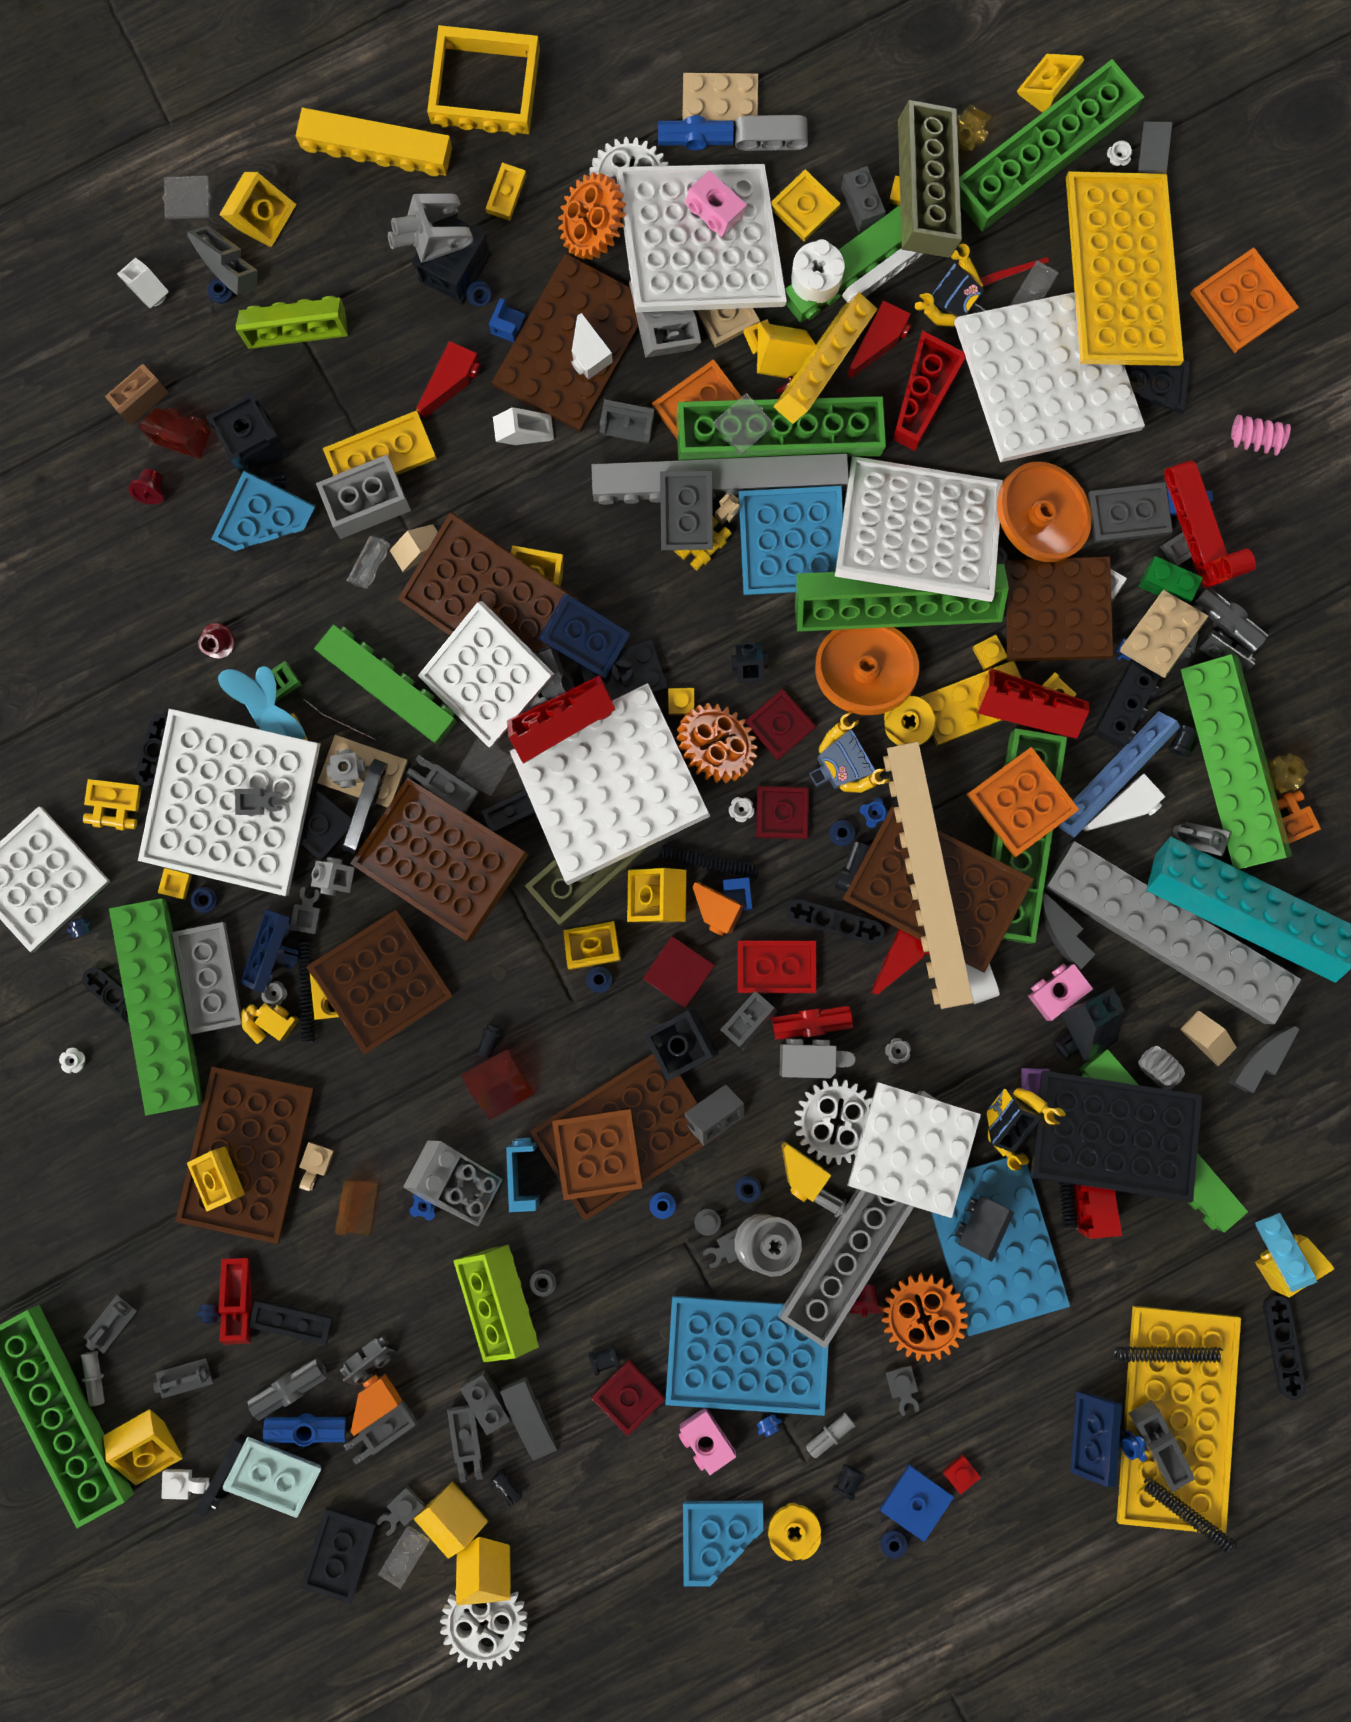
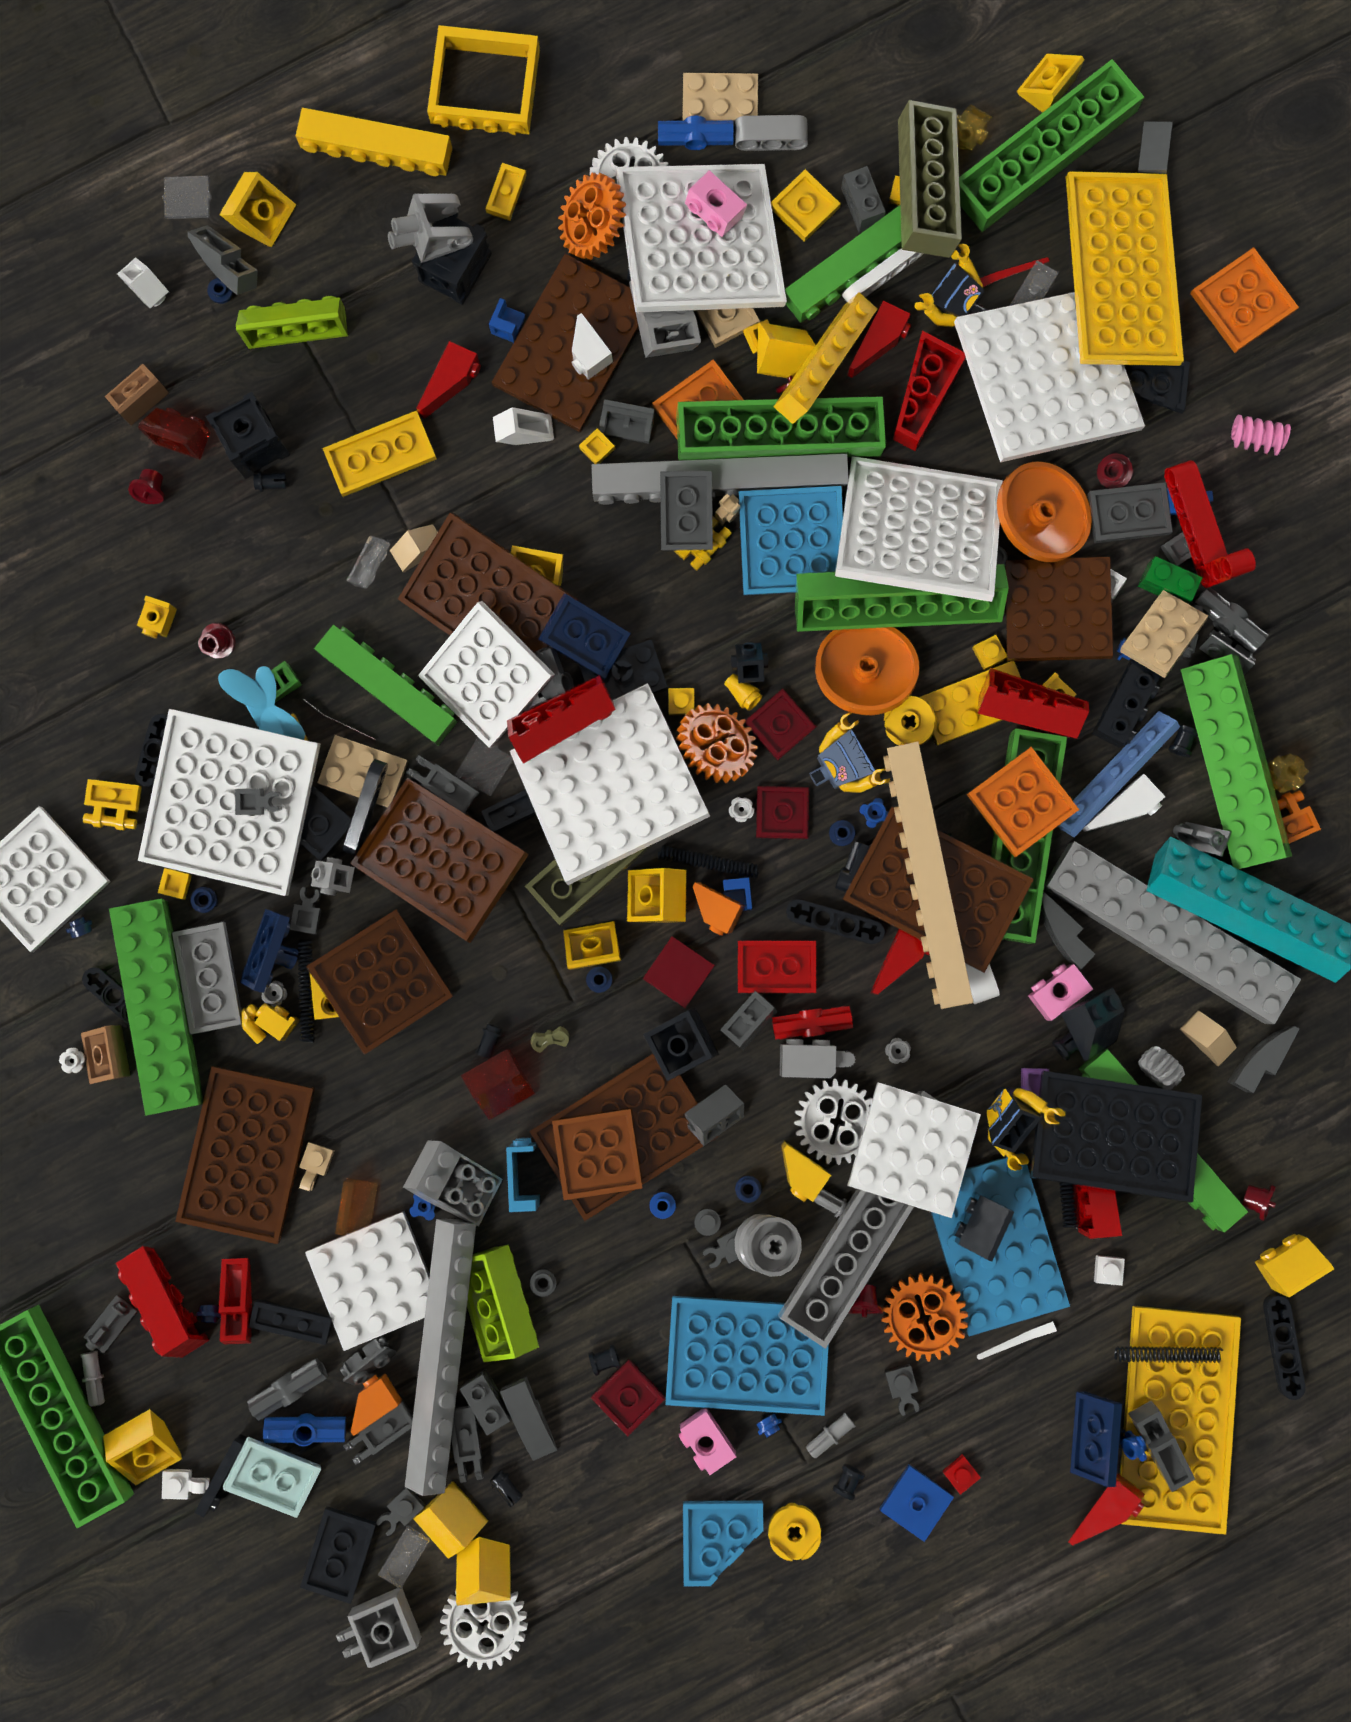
dark grey hinge [153,1358,213,1399] -> none
yellow slope [187,1146,245,1211] -> none
dark azure plate [211,470,315,551] -> none
light grey slope [316,455,411,539] -> none
light grey brick [327,749,366,788] -> none
dark blue plate [466,280,492,306] -> none
clear piece [713,393,775,455] -> none
white brick [791,239,845,303] -> none
dark blue plate [880,1530,907,1559] -> none
white plate [1107,141,1132,166] -> none
black piece [1144,1477,1237,1553] -> none
medium azure plate [1255,1213,1317,1292] -> none
none -> medium nougat slope [81,1025,130,1084]
none -> red wedge [116,1246,209,1358]
none -> yellow brick [137,596,177,639]
none -> white plate [305,1211,430,1351]
none -> light grey hinge [336,1586,422,1668]
none -> light grey brick [405,1219,476,1496]
none -> olive piece [530,1026,570,1053]
none -> yellow plate [579,428,615,464]
none -> yellow cone [724,674,762,711]
none -> white sticker [977,1321,1057,1360]
none -> red slope [1068,1473,1145,1546]
none -> white plate [1094,1255,1125,1286]
none -> dark red piece [1097,453,1133,489]
none -> dark red piece [1242,1185,1276,1221]

